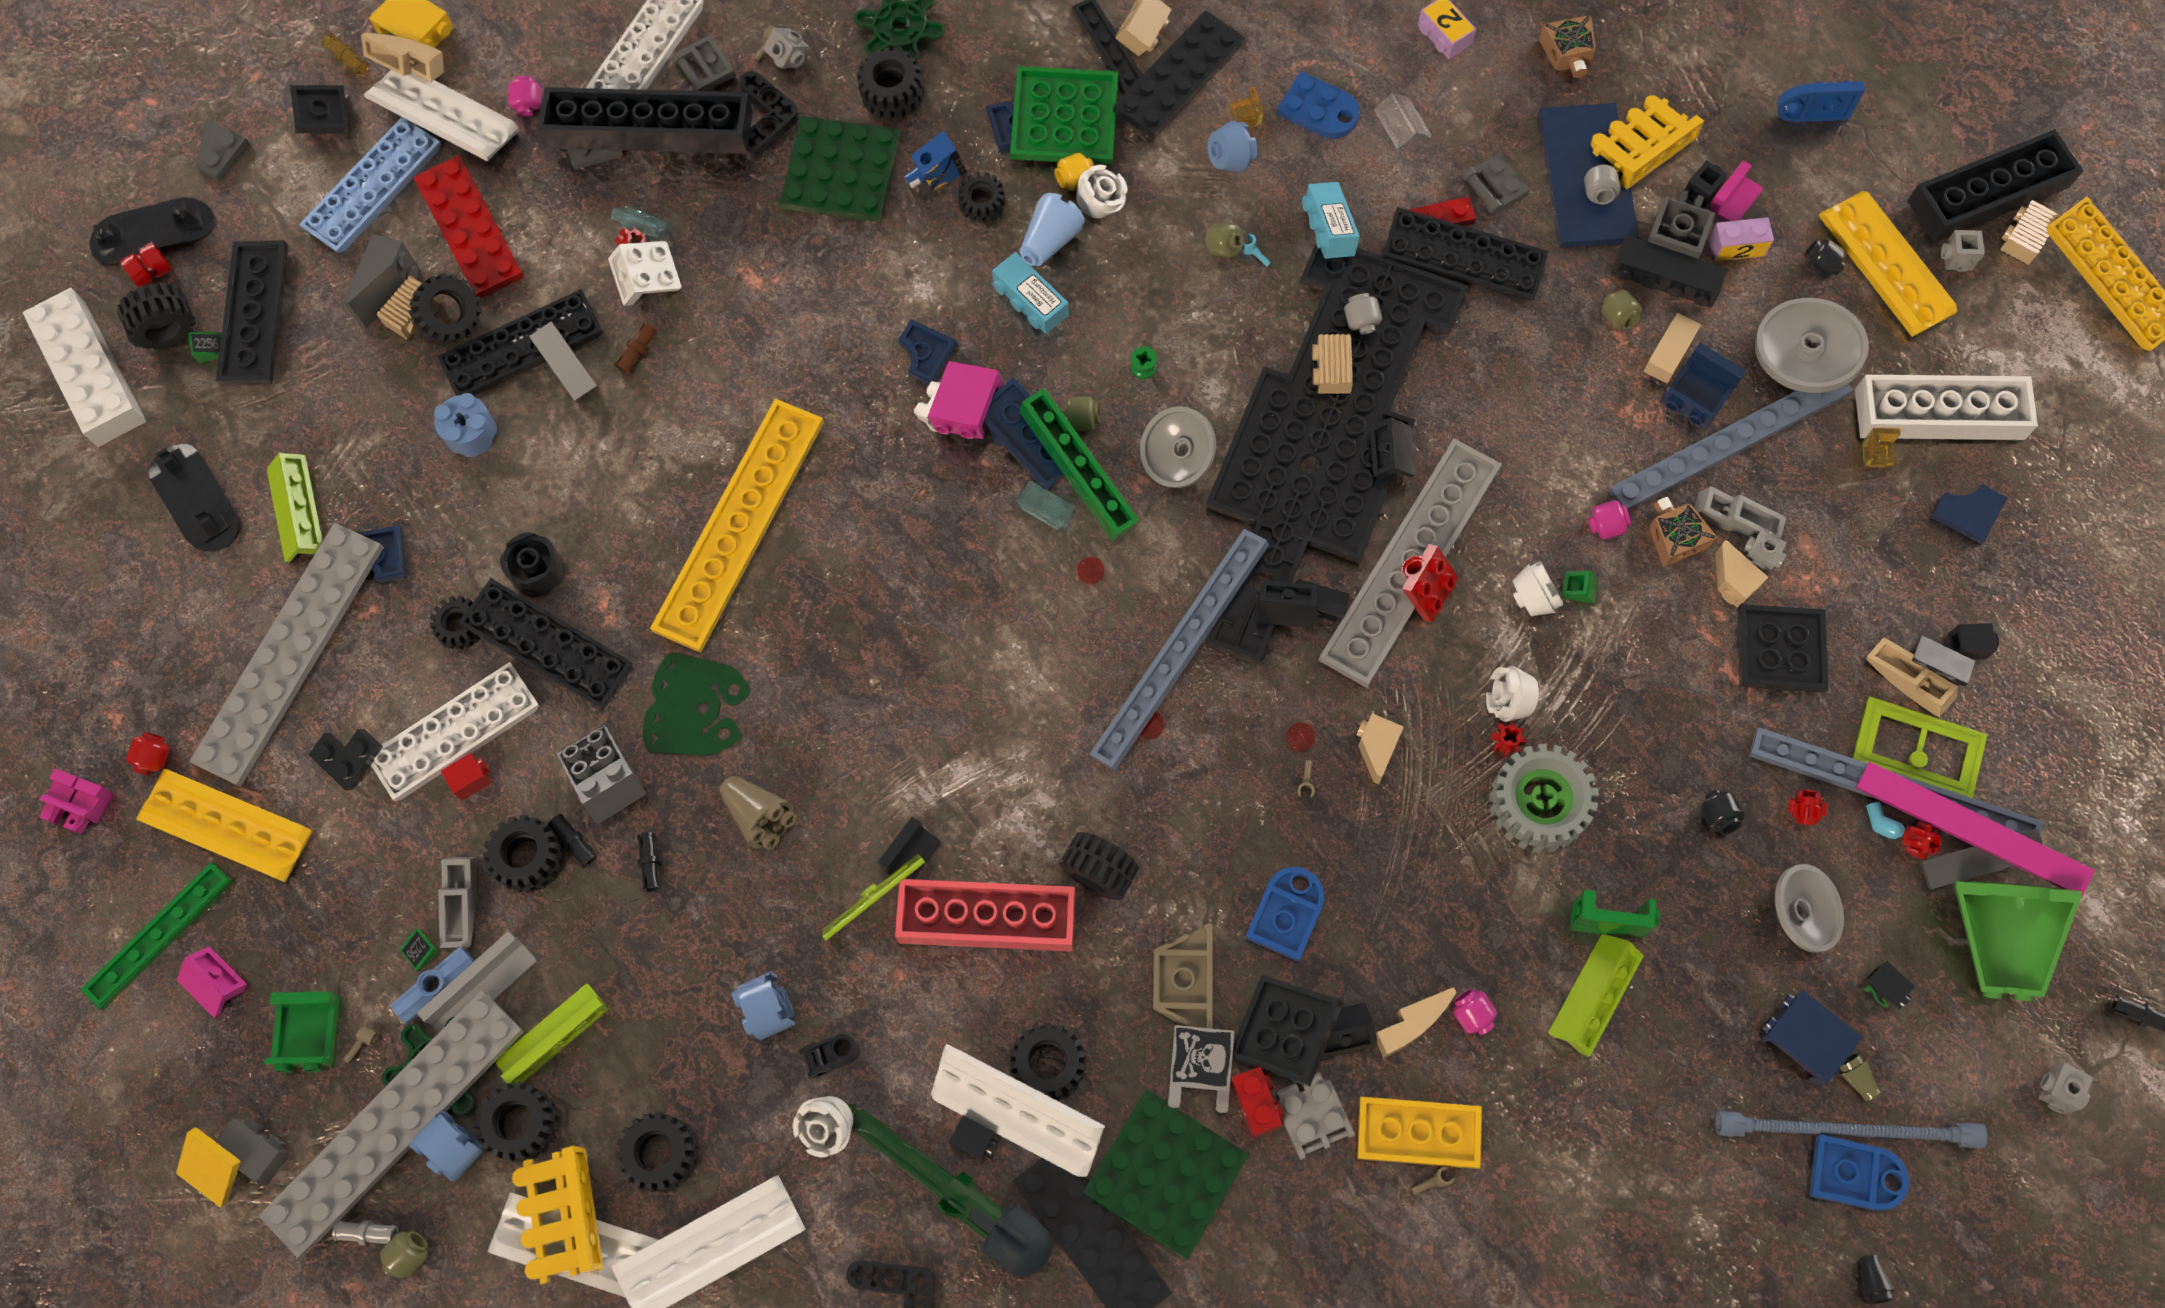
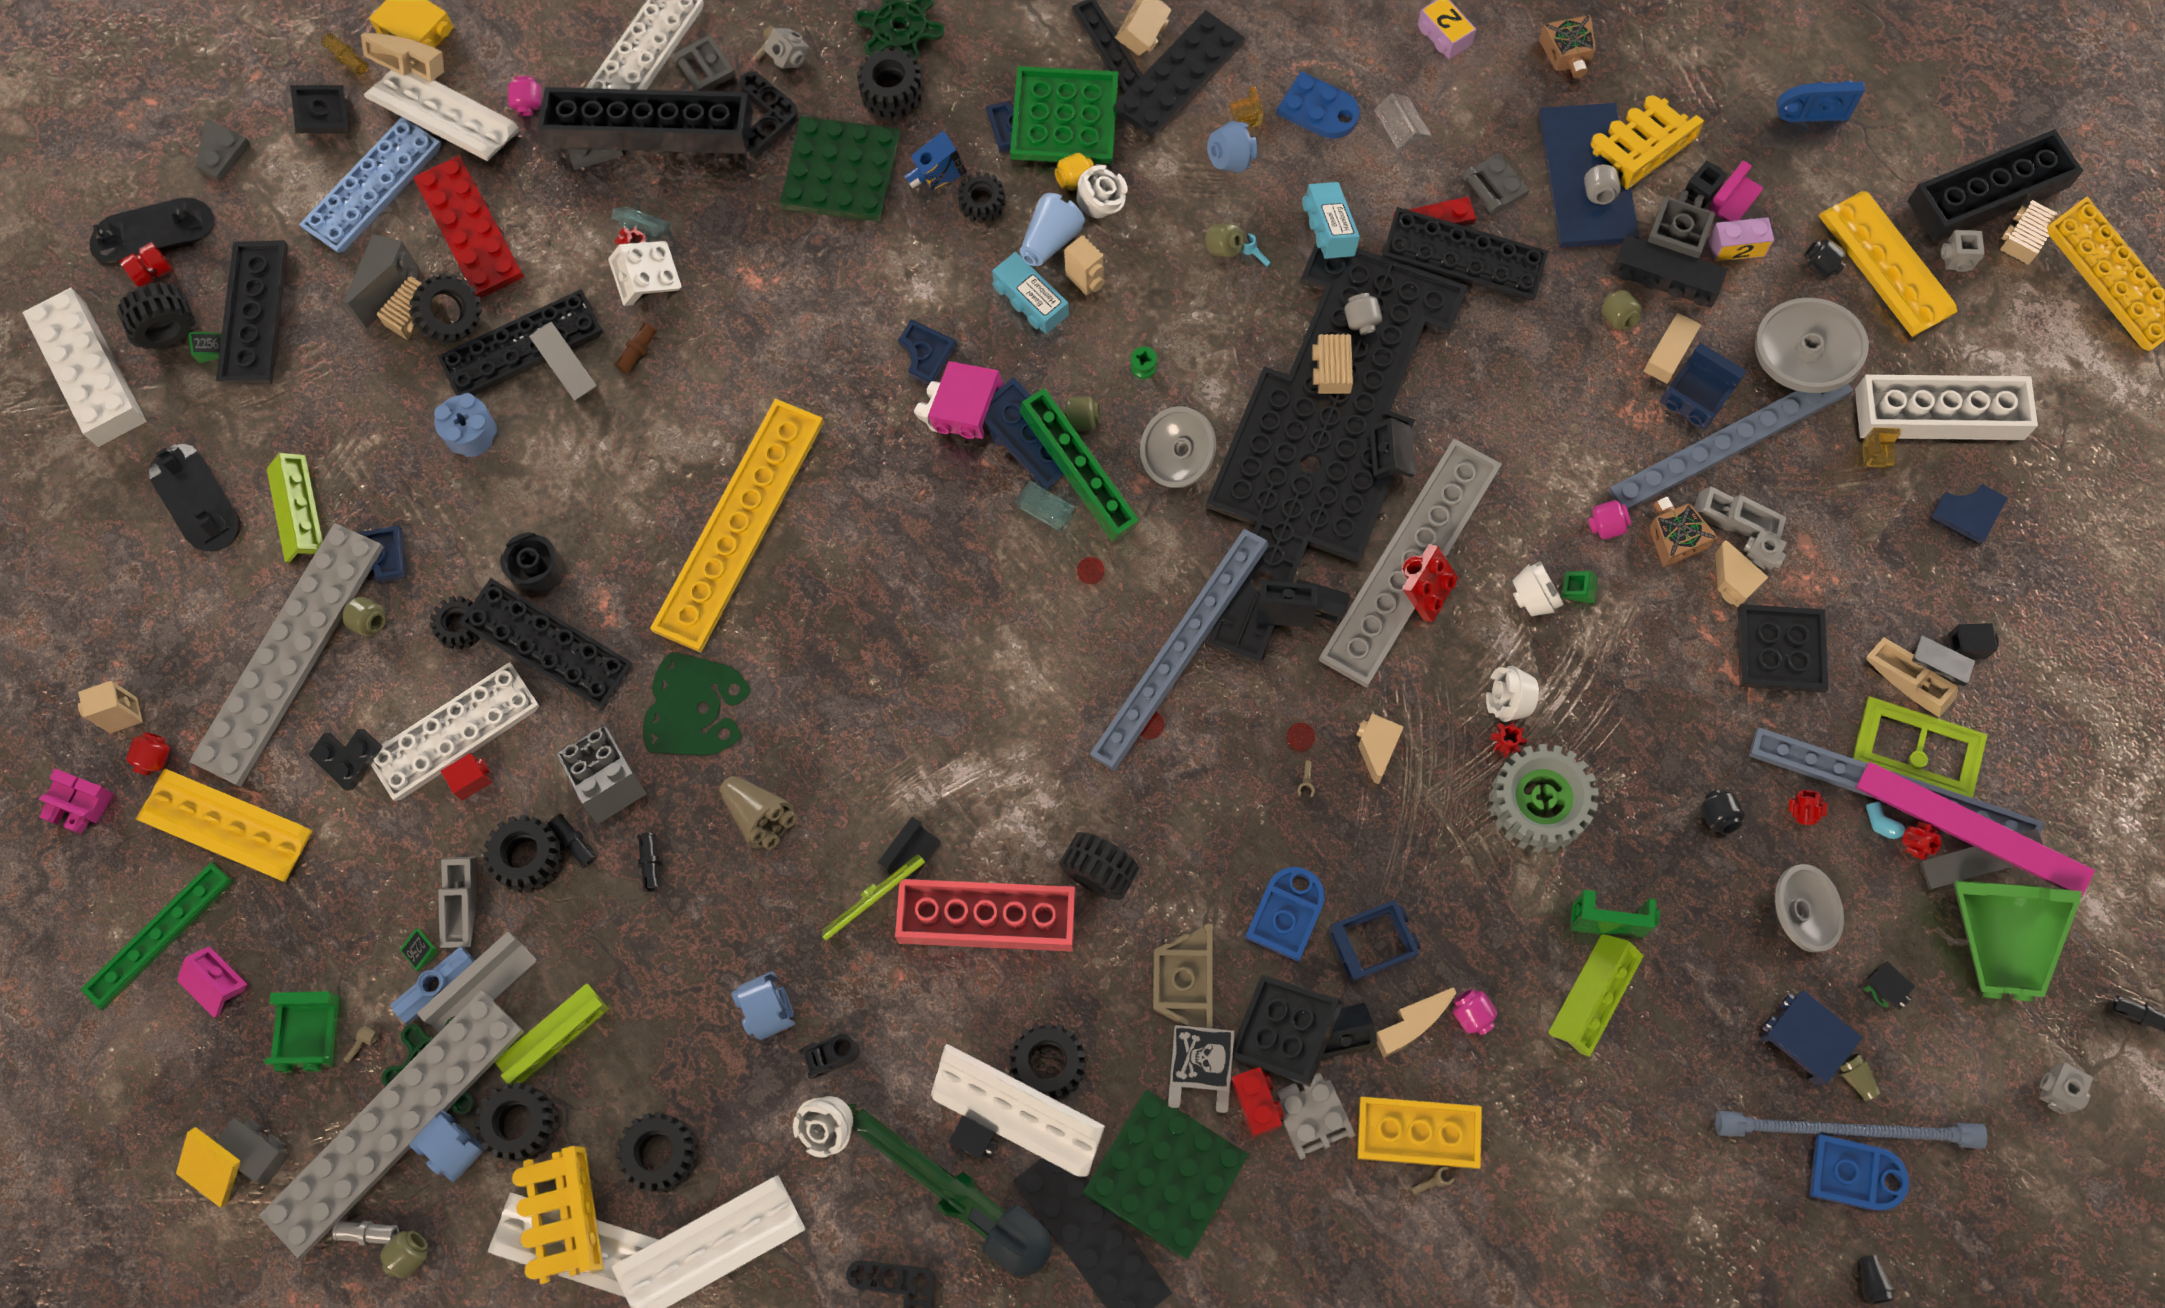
none -> tan brick [78,680,143,734]
none -> olive head [342,597,386,637]
none -> tan brick [1064,236,1105,295]
none -> dark blue window [1328,900,1421,985]

